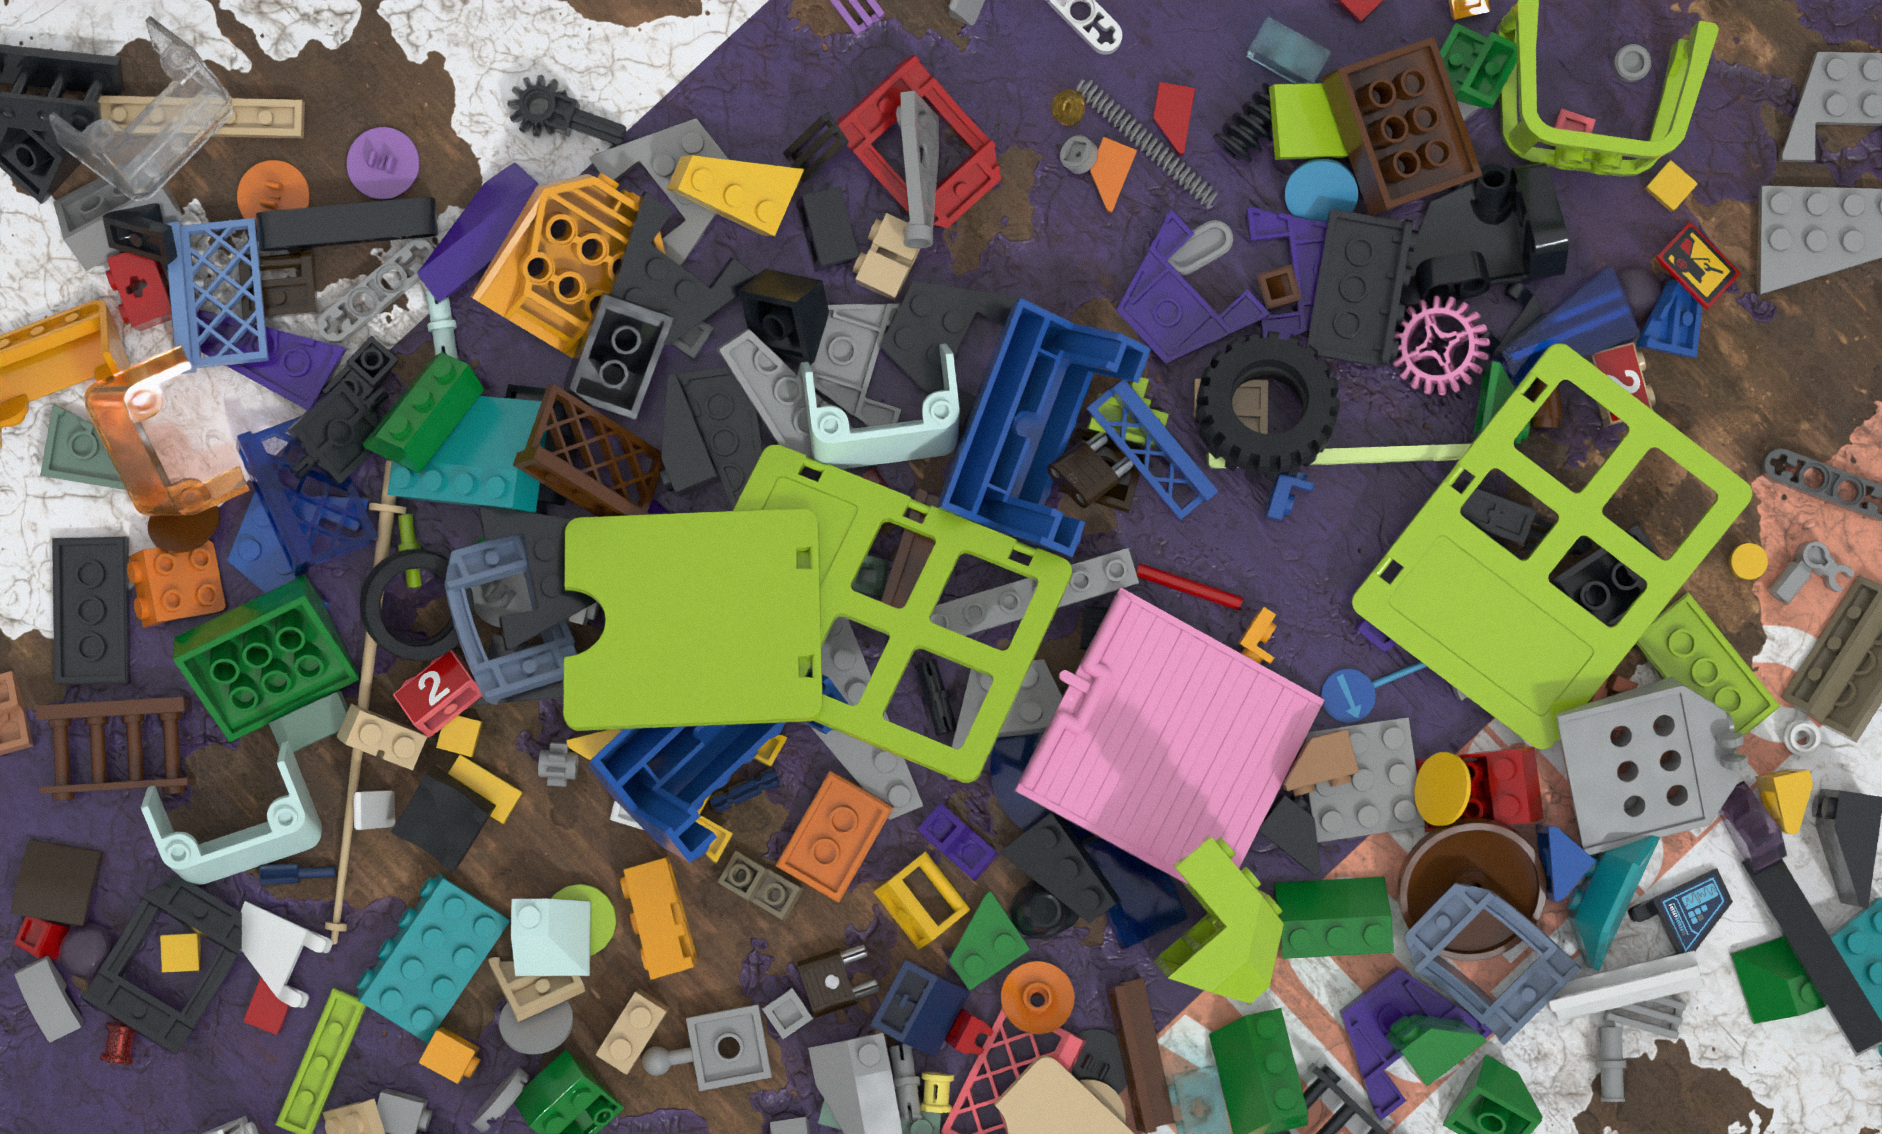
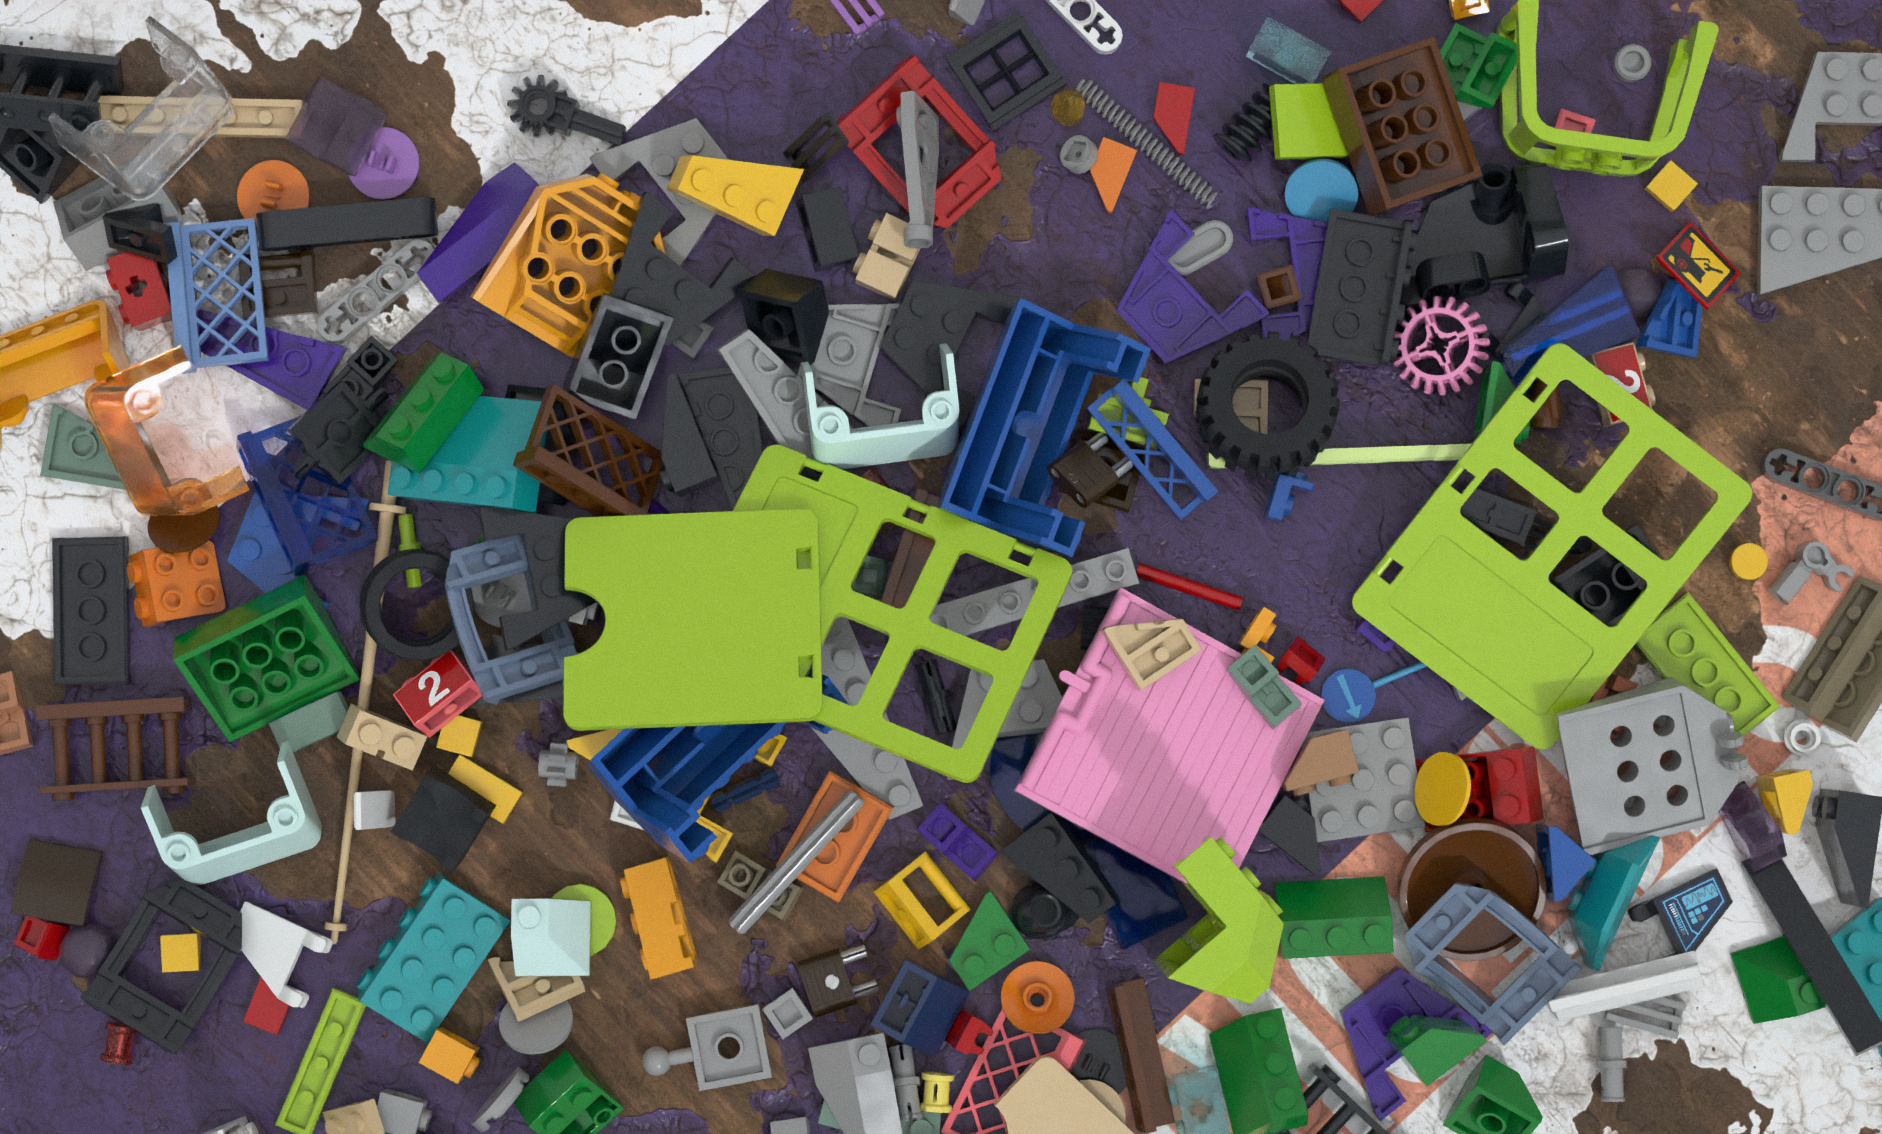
light grey slope [14,956,84,1043] -> none
dark blue axle [259,863,337,886] -> none
light aqua pin [425,290,459,360] -> none
tan brick [596,988,670,1075] -> none
none -> clear purple slope [284,76,389,177]
none -> light grey axle [728,790,864,934]
none -> black piece [946,11,1066,132]
none -> tan wing [1101,619,1202,691]
none -> sand green slope [1226,645,1302,730]
none -> red tile [1277,636,1326,686]

